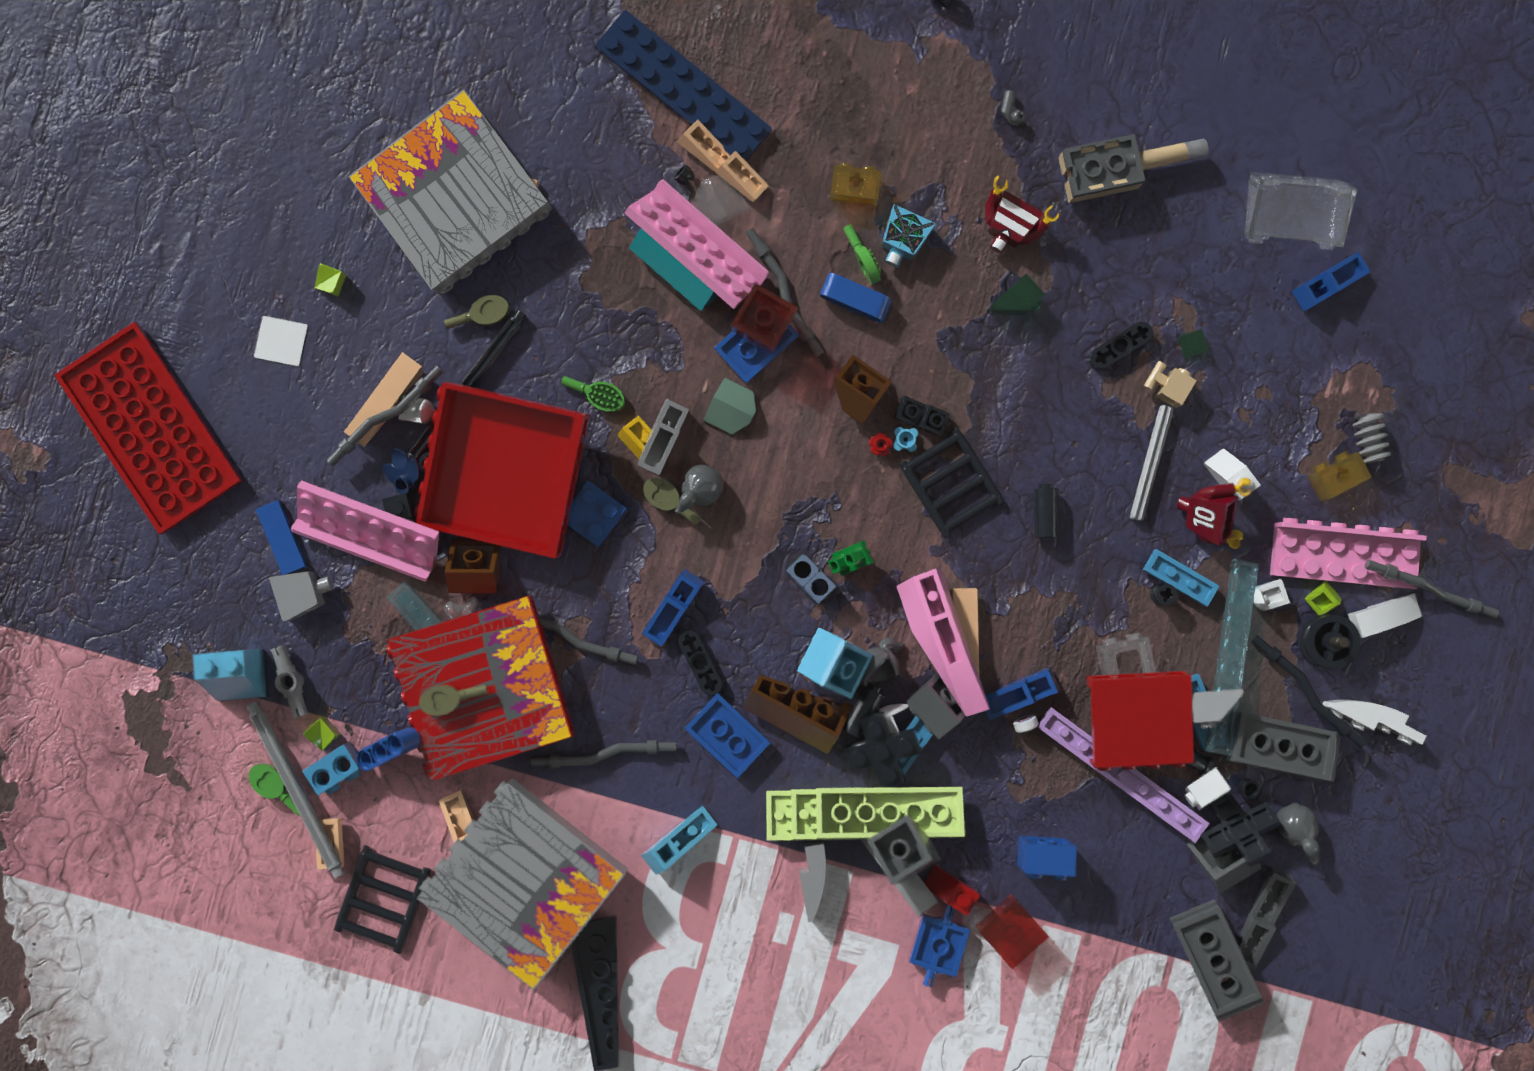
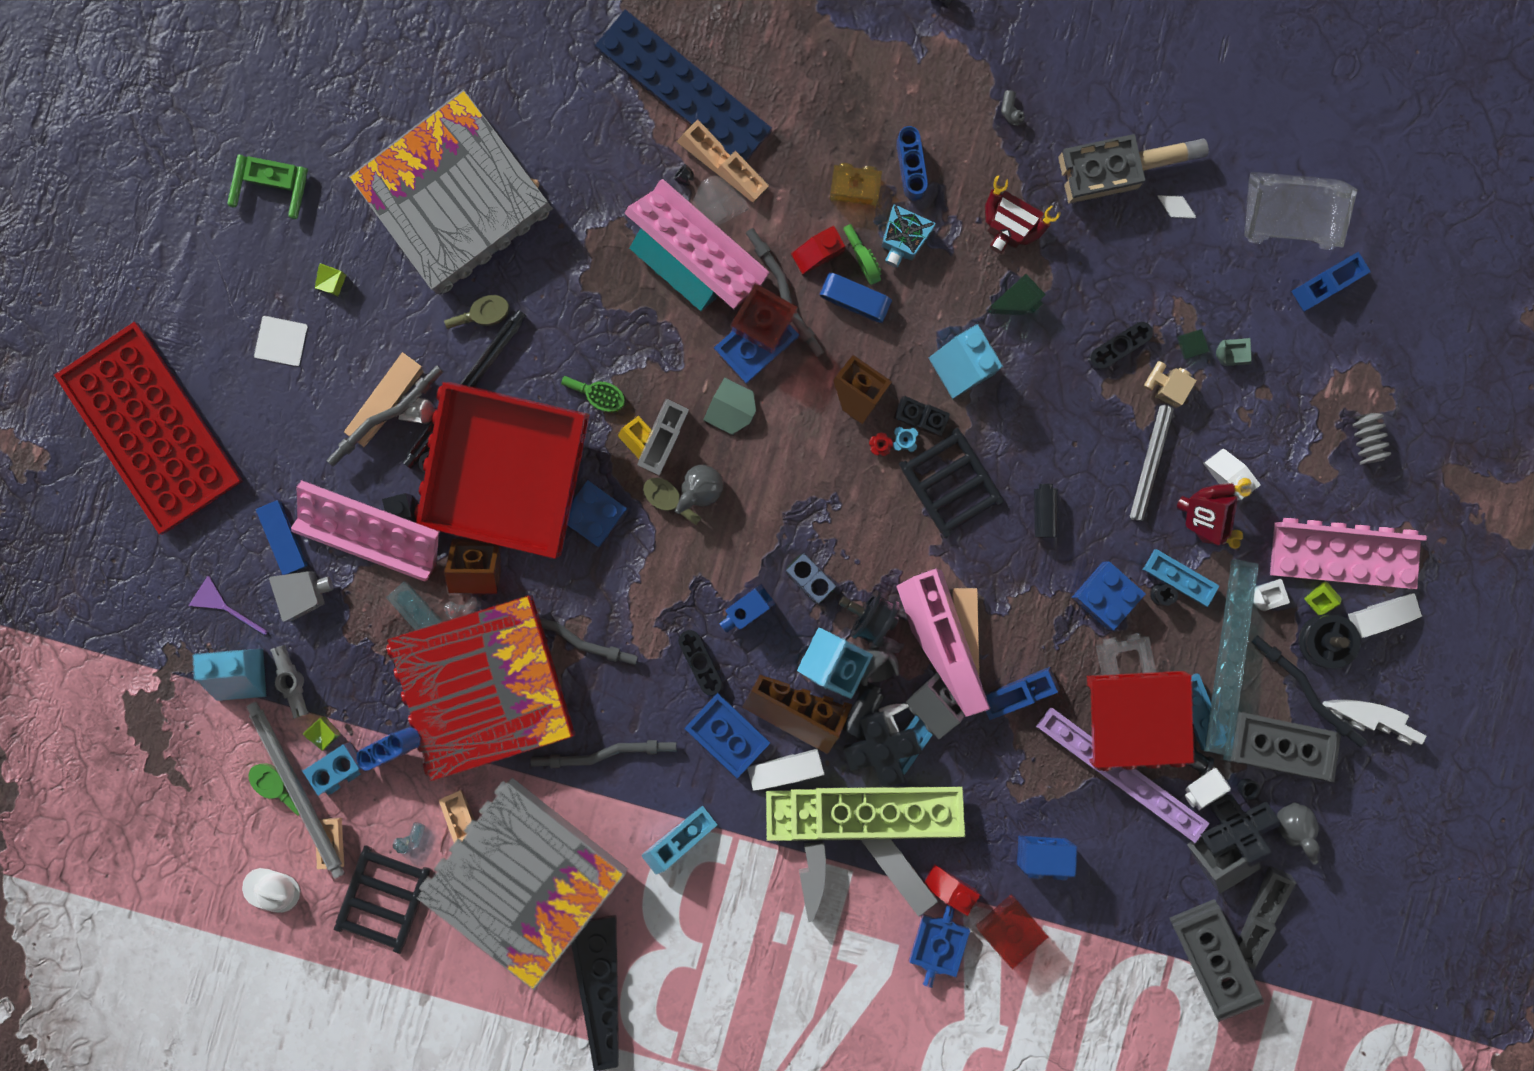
dark blue plate [382,448,420,494] -> none
olive piece [419,685,488,716] -> none
blue slope [642,569,704,647] -> none
green hips [828,540,874,576] -> none
dark grey slope [867,815,941,884] -> none
white tile [1013,715,1039,733] -> none
light grey slope [1192,689,1243,728] -> none
clear yellow brick [1307,451,1372,501] -> none
dark grey bar [1365,559,1499,619] -> none
none -> medium lavender piece [189,575,267,635]
none -> bright green plate [228,155,308,219]
none -> white piece [242,868,300,913]
none -> clear light blue arm [393,822,425,854]
none -> blue torso [719,584,775,633]
none -> white slope [747,749,824,791]
none -> red slope [791,225,845,275]
none -> black wheel [839,590,900,649]
none -> blue beam [897,126,928,201]
none -> medium azure slope [928,324,1003,399]
none -> blue brick [1071,561,1146,630]
none -> white sticker [1158,196,1196,218]
none -> sand green plate [1216,338,1251,366]

